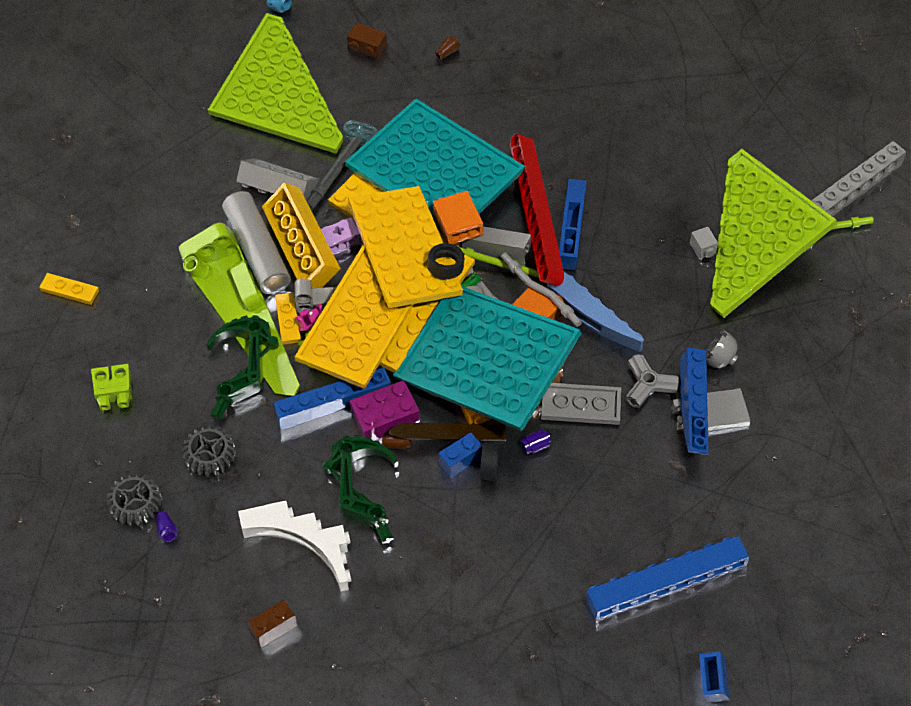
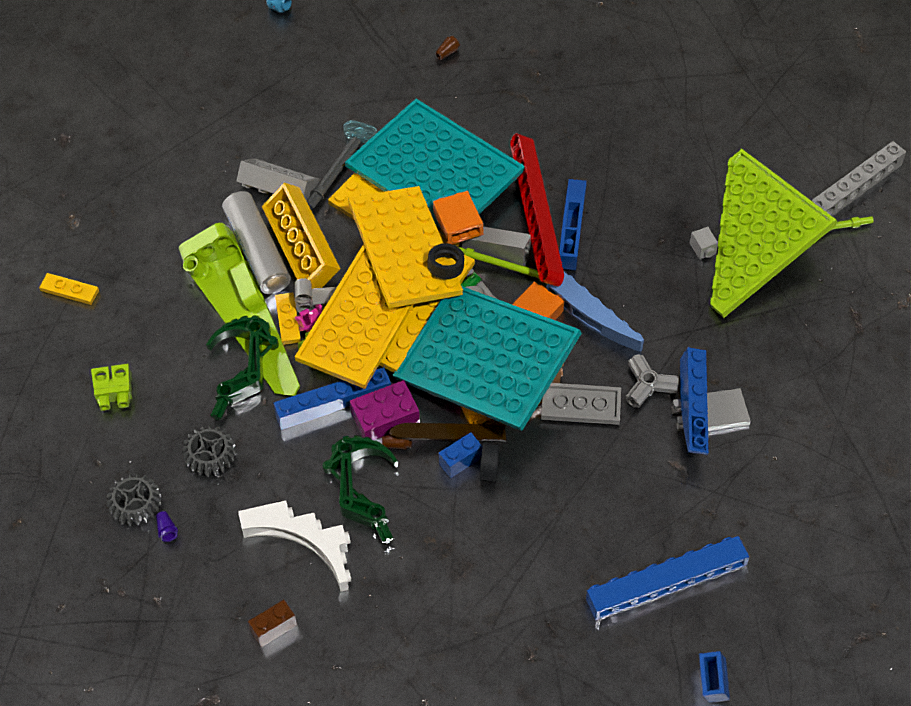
lime plate [208,13,343,154] -> none
lavender brick [321,218,361,255] -> none
reddish brown brick [347,22,387,59] -> none
light grey bar [501,252,582,327] -> none
dark purple brick [520,429,551,454] -> none
light grey cylinder [706,330,738,369] -> none

